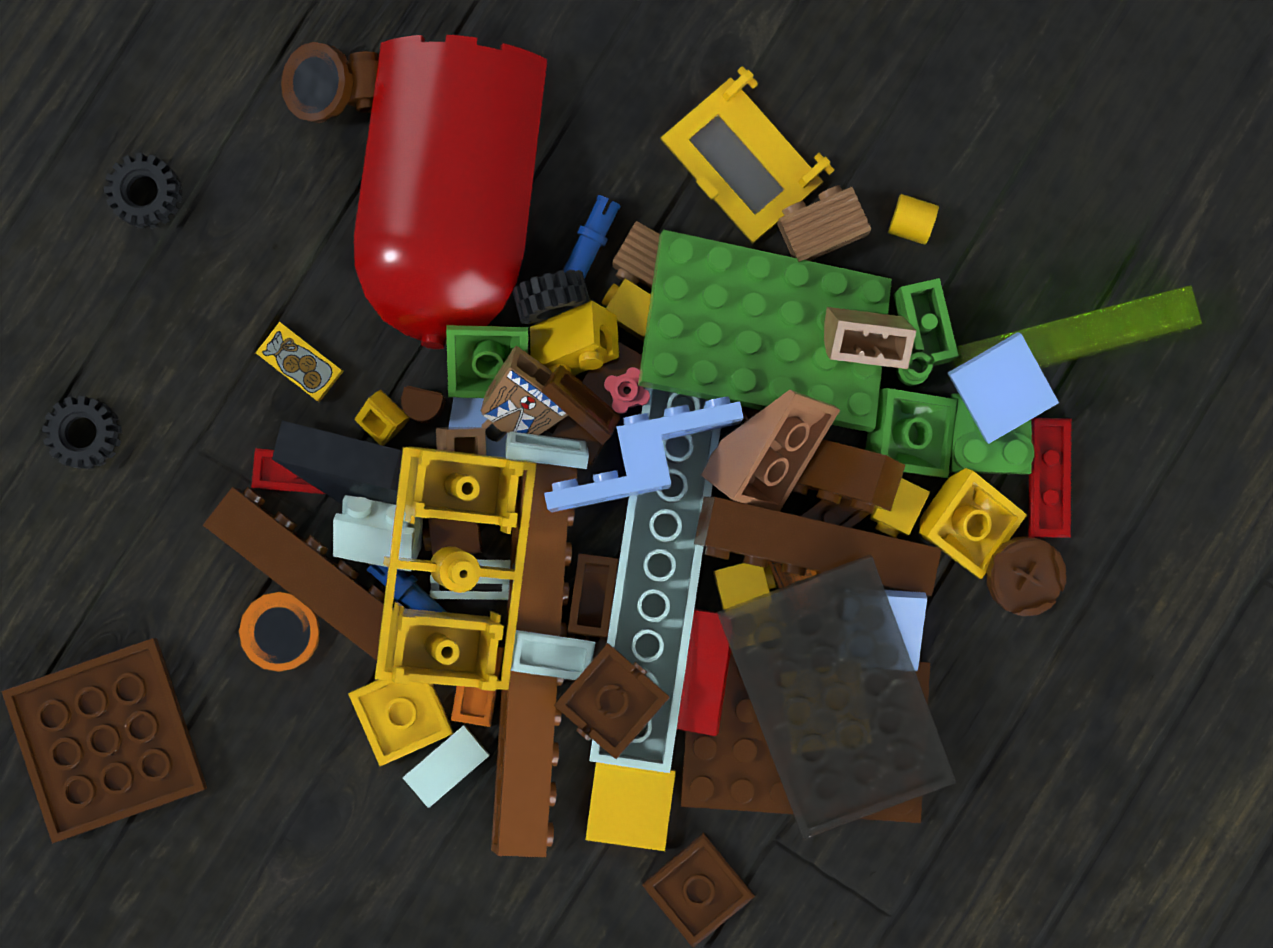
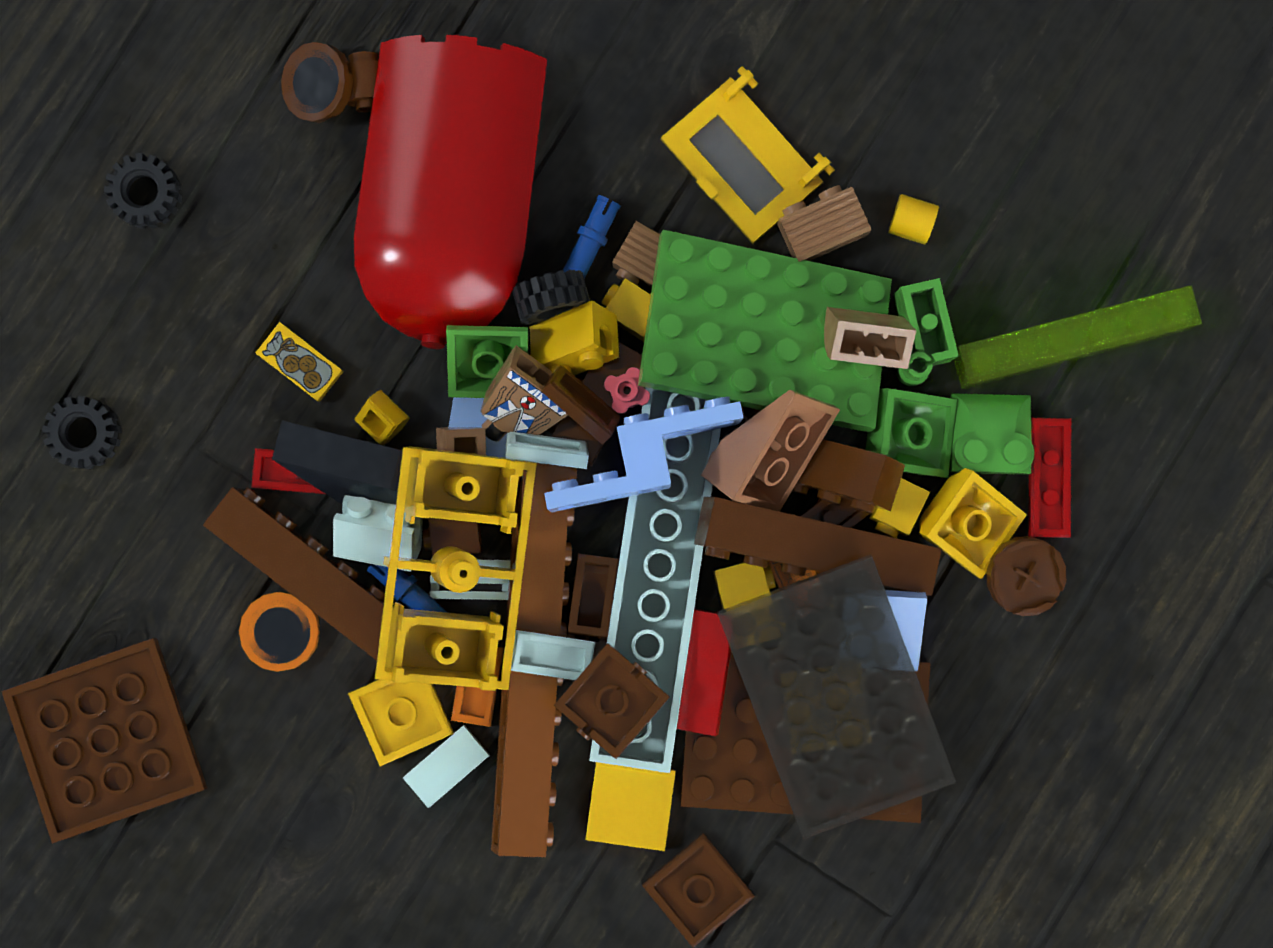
reddish brown brick [401,386,447,424] -> none
light blue tile [948,332,1059,444] -> none

